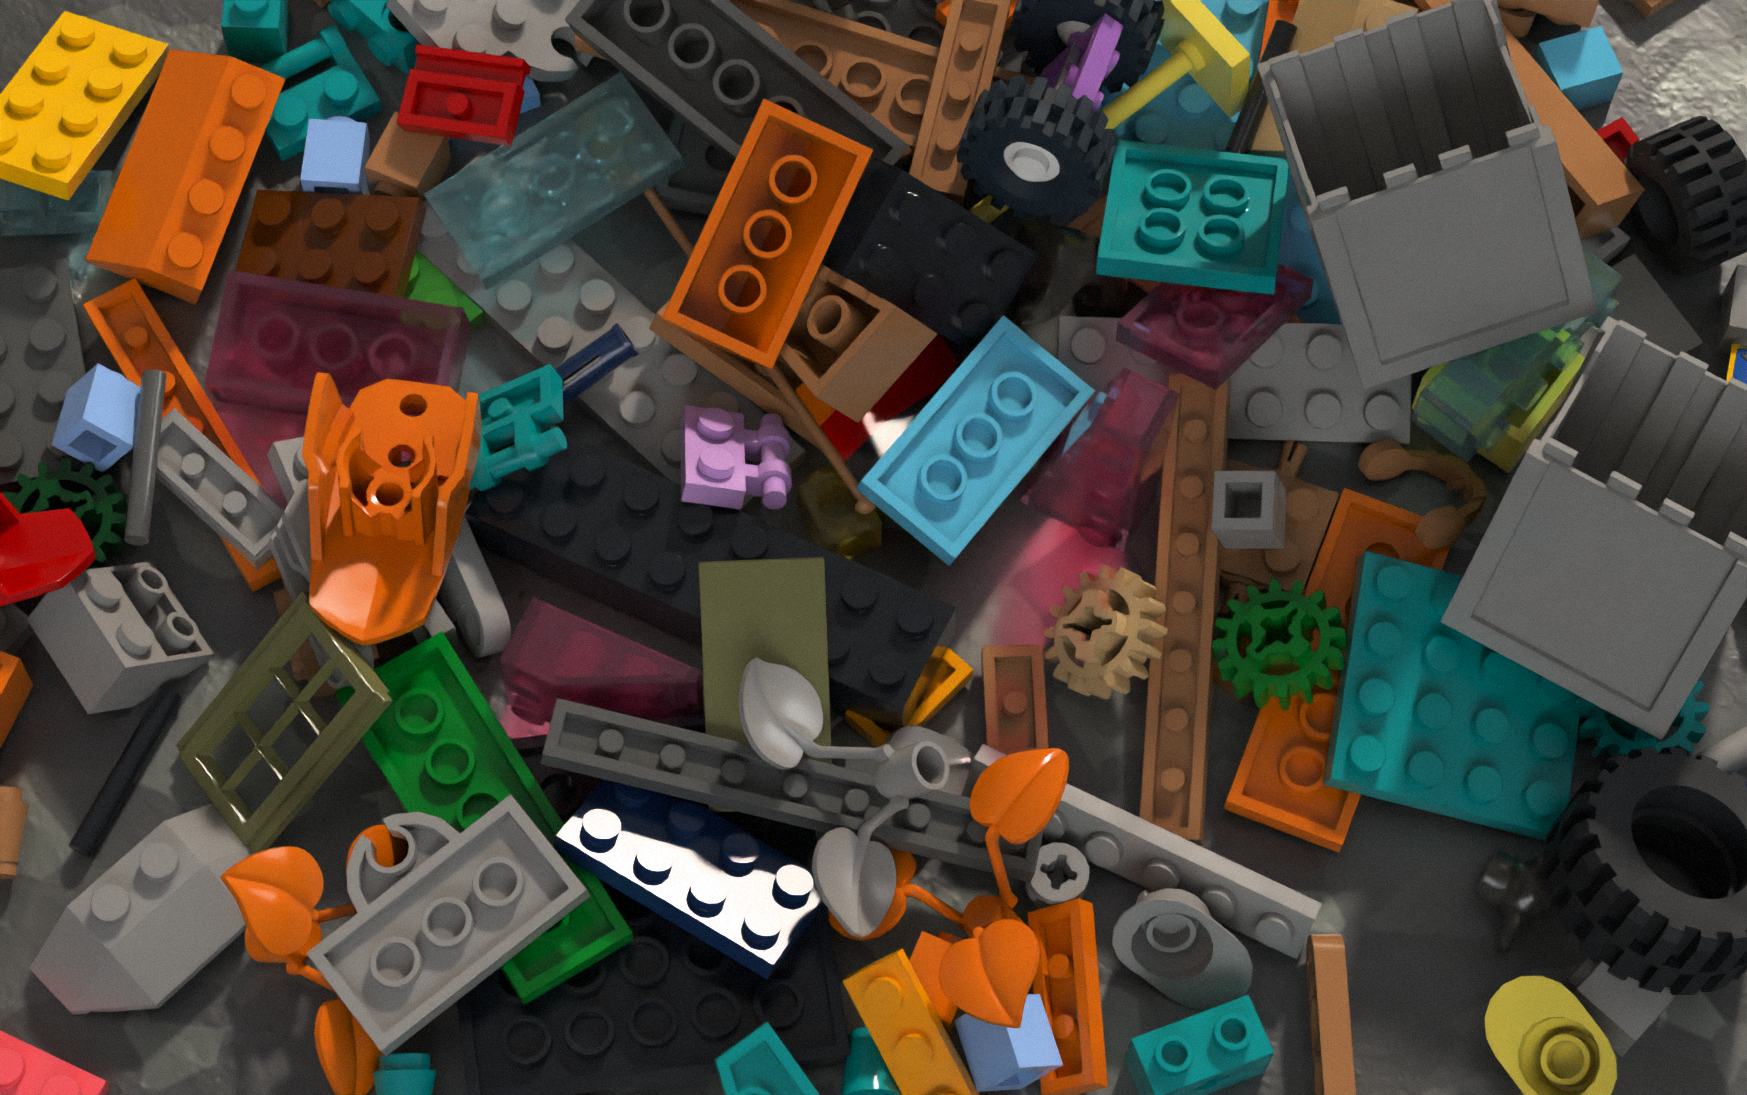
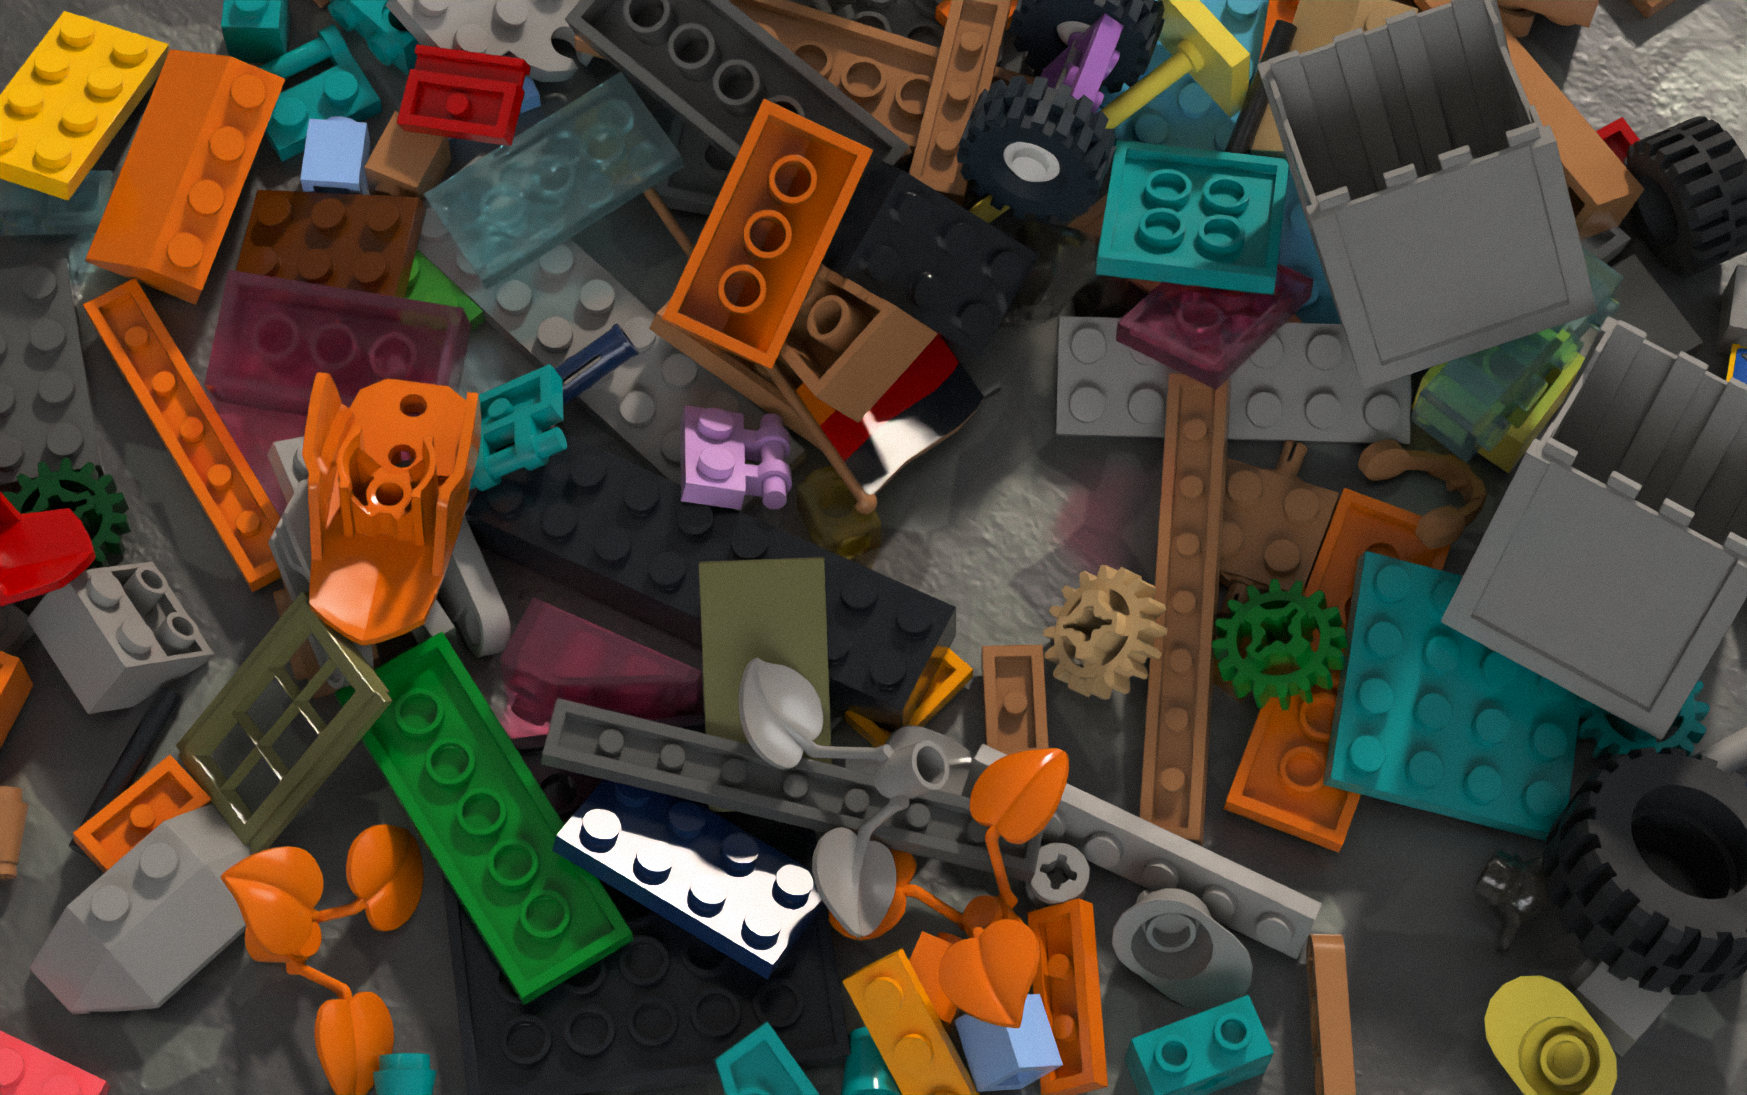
light blue brick [52,363,141,473] -> none
dark grey bar [124,369,167,545] -> none
light grey tile [131,408,285,570] -> none
light grey plate [306,794,590,1056] -> none
medium azure plate [856,315,1095,566] -> none
clear pink wedge [1018,367,1179,553] -> none
light grey brick [1211,470,1287,549] -> none
medium azure brick [1533,26,1623,110] -> none
none -> orange plate [73,755,211,873]

